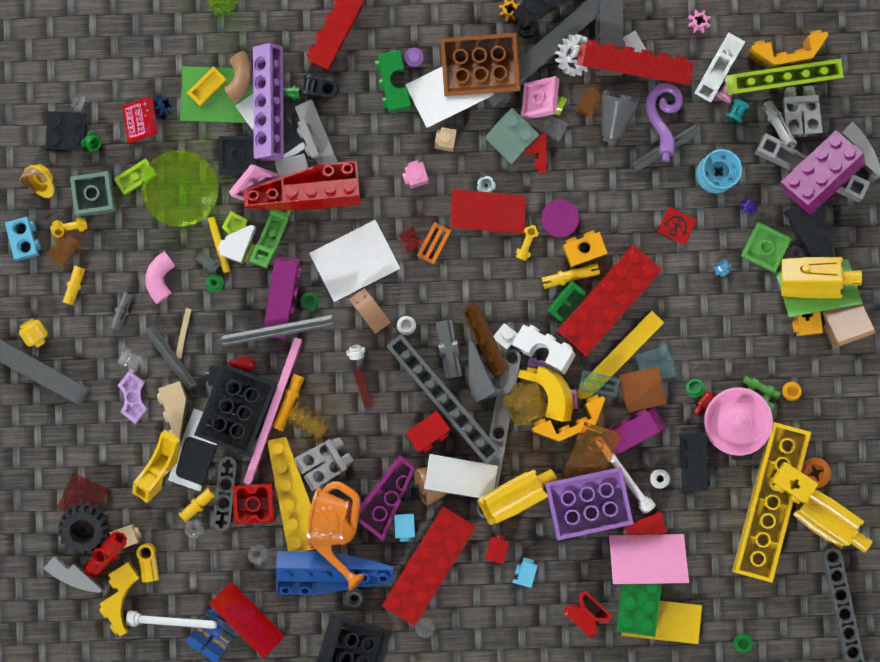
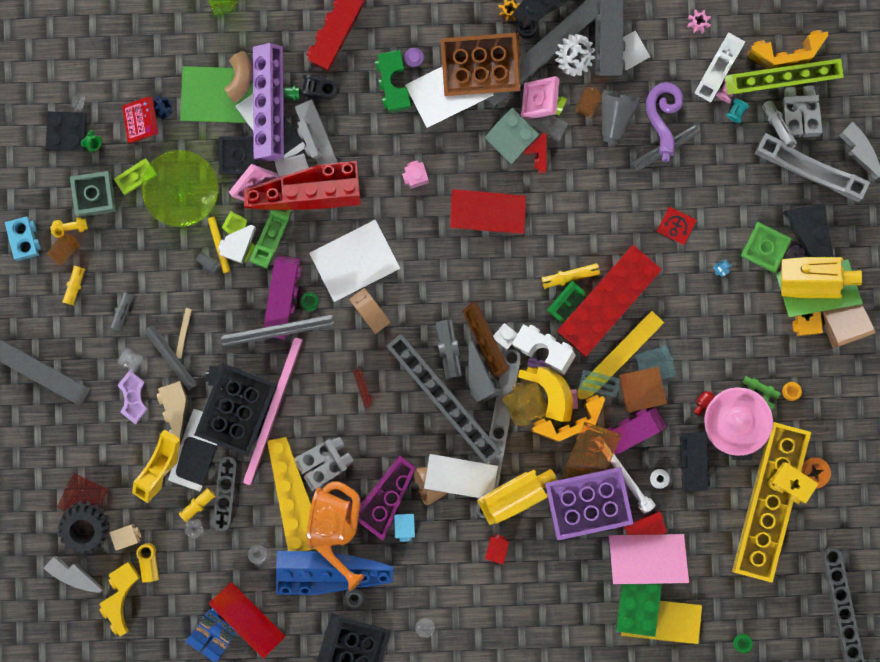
yellow piece [19,164,55,198] -> none
yellow head [19,318,48,348] -> none
red piece [84,531,127,578] -> none
white piece [126,611,217,629] -> none
bright pink cylinder [145,251,175,304] -> none
yellow tile [187,66,228,107] -> none
green plate [205,274,224,292] -> none
red cylinder [228,357,255,372] -> none
red piece [233,484,275,525] -> none
light orange pin [272,373,305,432] -> none
clear yellow piece [288,402,331,442] -> none
white plate [346,345,366,360] -> none
red brick [382,506,476,626] -> none
clear red wheel [397,227,423,253] -> none
white plate [397,316,416,335] -> none
red brick [405,411,450,453] -> none
orange tile [417,222,451,265] -> none
tan brick [434,127,456,152] -> none
light aqua plate [477,176,496,193] -> none
medium azure brick [512,557,538,588] -> none
yellow bar [516,225,539,261] -> none
magenta tile [541,199,579,238] -> none
red piece [562,591,612,638] -> none
light orange brick [563,230,607,268] -> none
red brick [577,39,694,85] -> none
green plate [686,379,705,398] -> none
medium azure wheel [696,149,742,194] -> none
dark purple plate [739,199,758,215] -> none
brick [781,131,866,215] -> none
yellow piece [792,489,872,552] -> none

